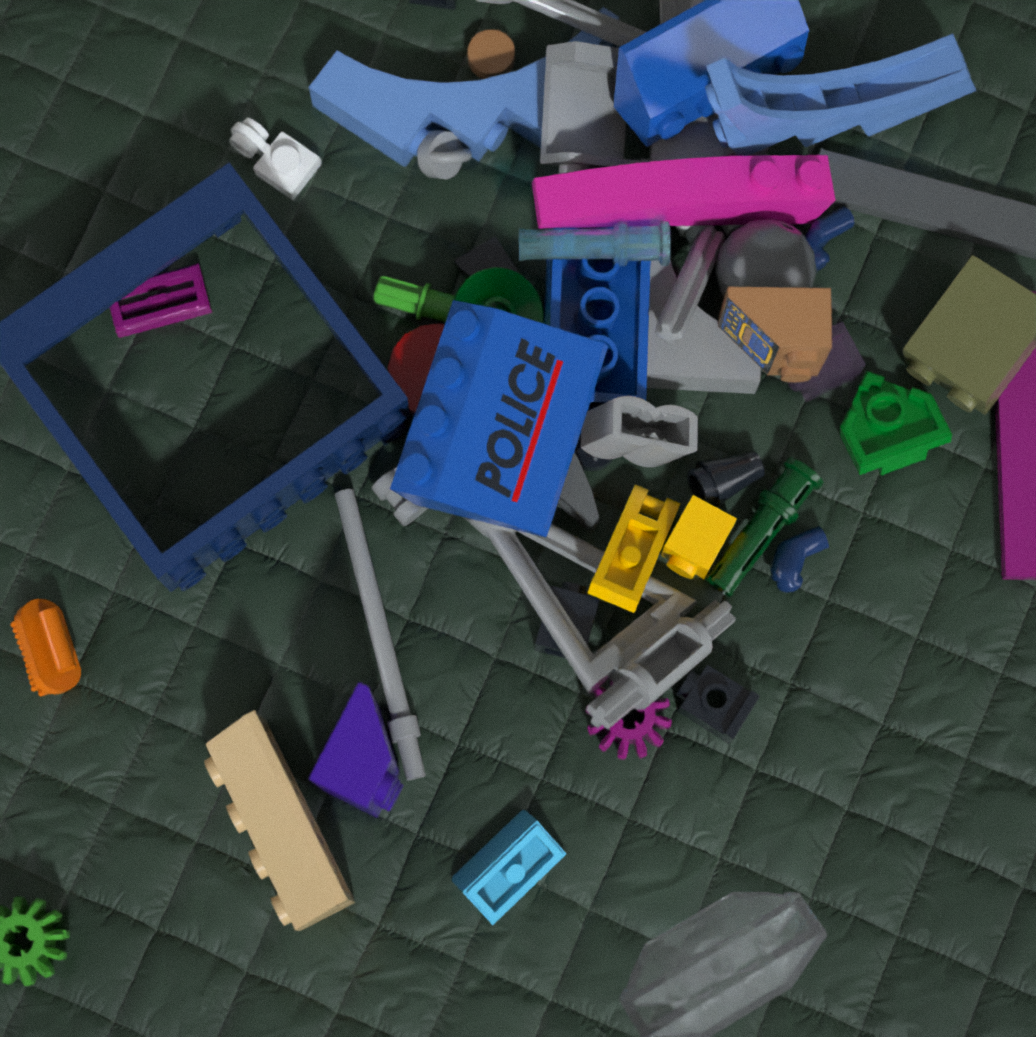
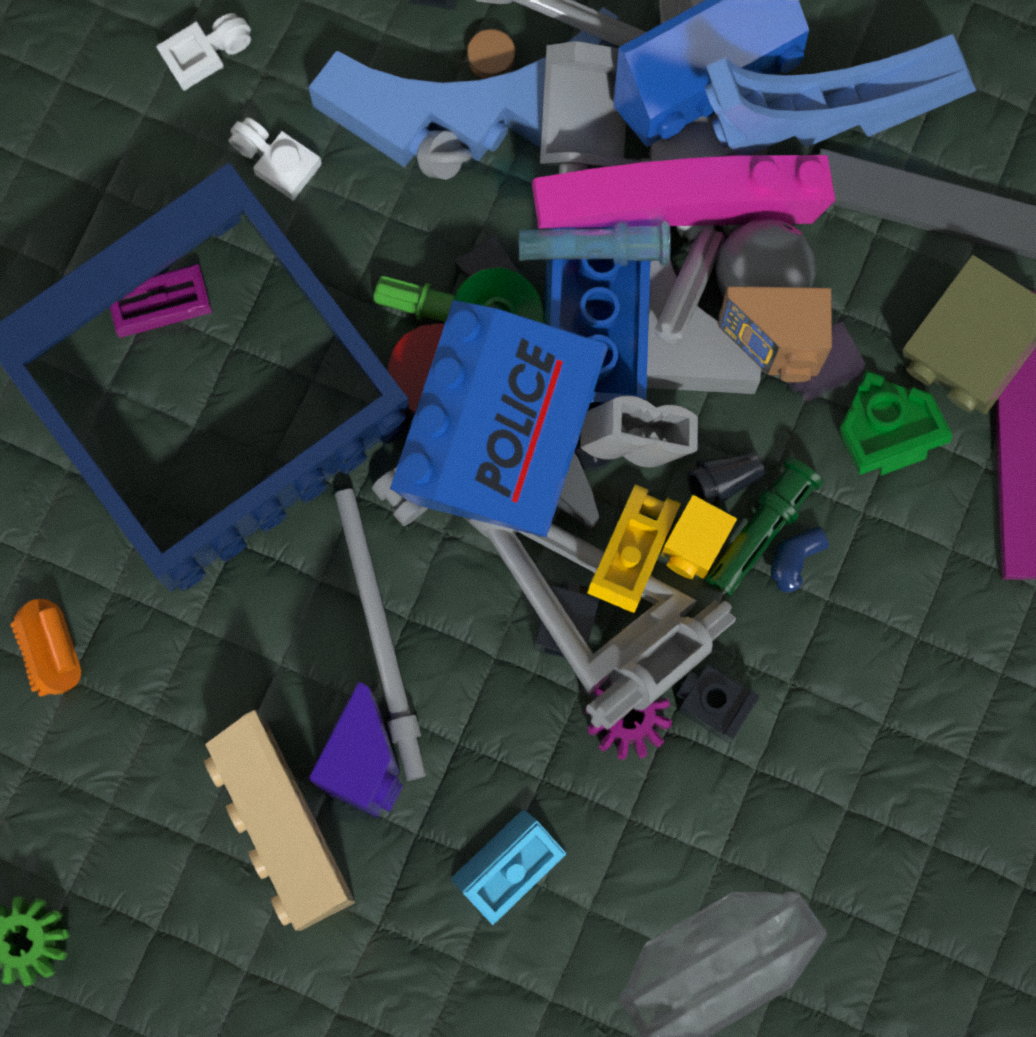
dark blue arm [805,207,855,272] -> none
none -> white plate [156,13,251,91]

